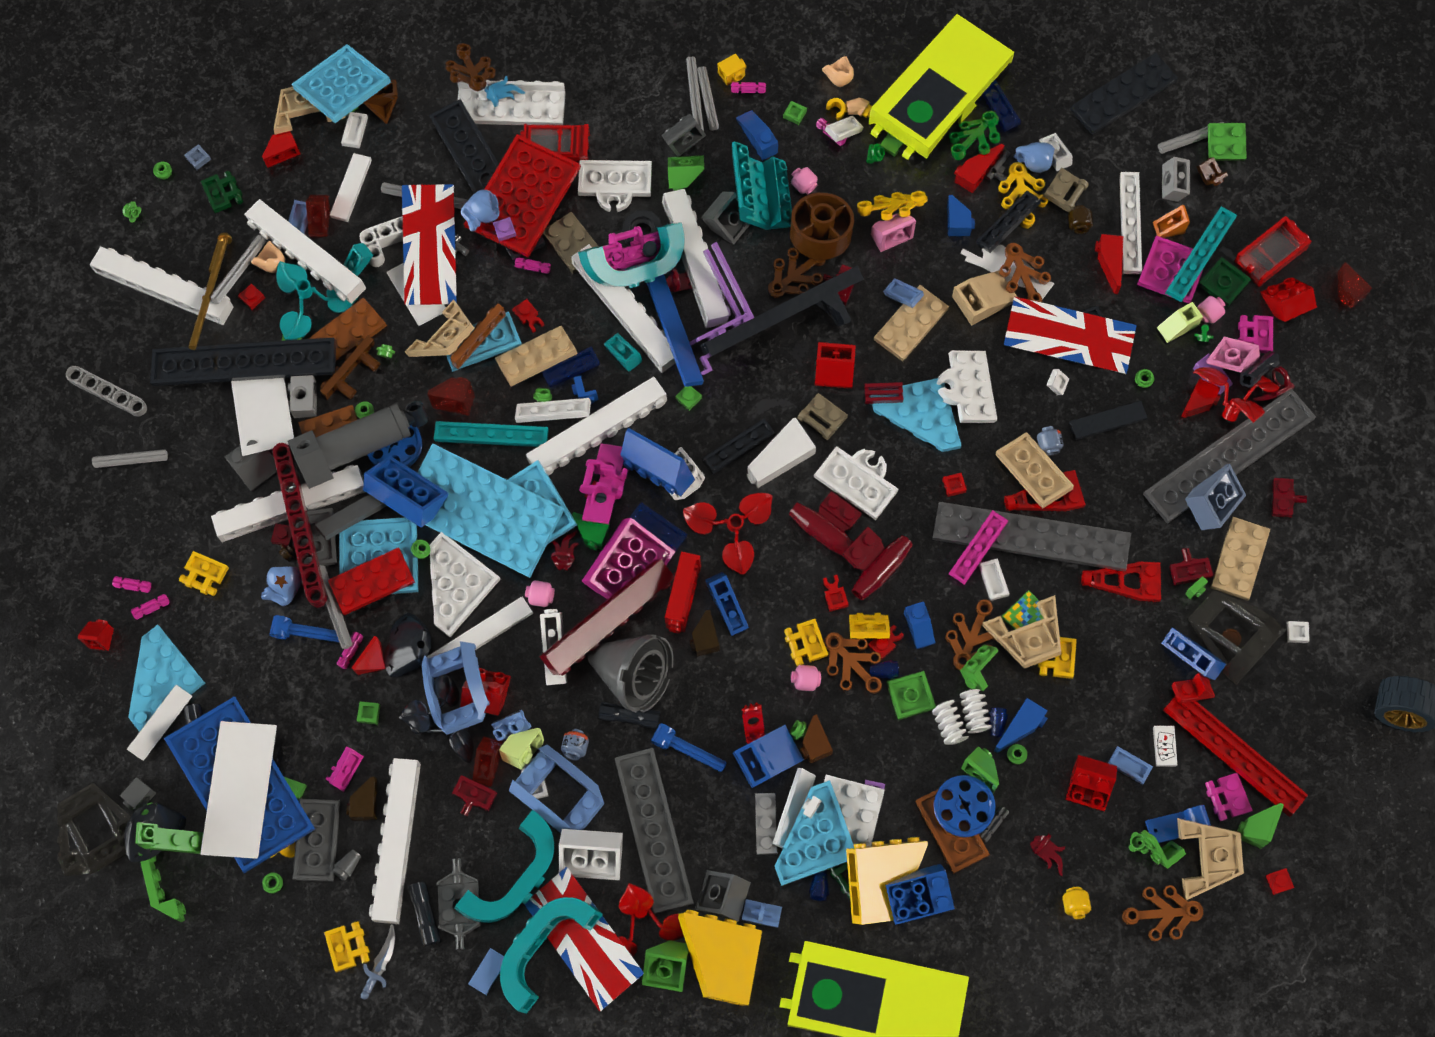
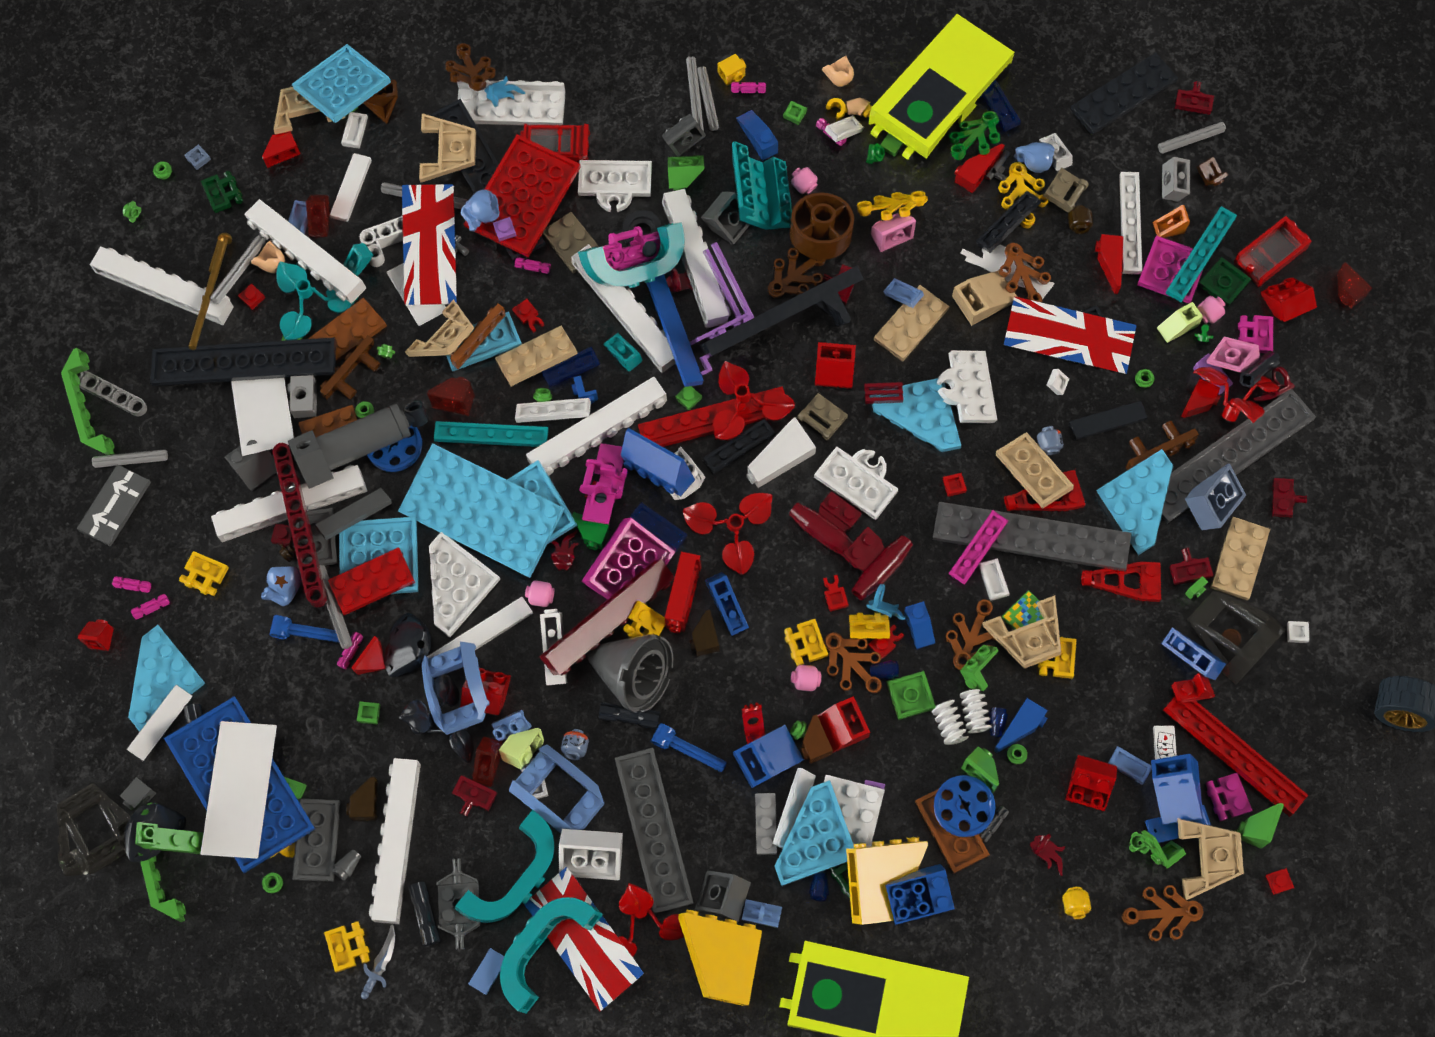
dark pink plate [326,746,364,792] -> none
blue slope [363,456,448,527] -> none
bright green plate [411,540,430,559] -> none
bright green slope [642,941,689,992] -> none
white plate [802,796,822,819] -> none
blue slope [947,195,975,236] -> none
bright green plate [1208,123,1246,161] -> none
none -> bright green slope [61,348,114,455]
none -> dark grey tile [77,464,151,546]
none -> tan wing [419,114,476,183]
none -> yellow plate [623,601,666,638]
none -> red plate [638,386,790,447]
none -> red plant [713,361,795,440]
none -> red slope [818,696,870,753]
none -> dark azure piece [866,584,905,620]
none -> medium azure plate [1096,449,1173,555]
none -> reddish brown plate [1126,421,1199,471]
none -> slope [1151,754,1203,825]
none -> dark red plate [1175,81,1214,115]

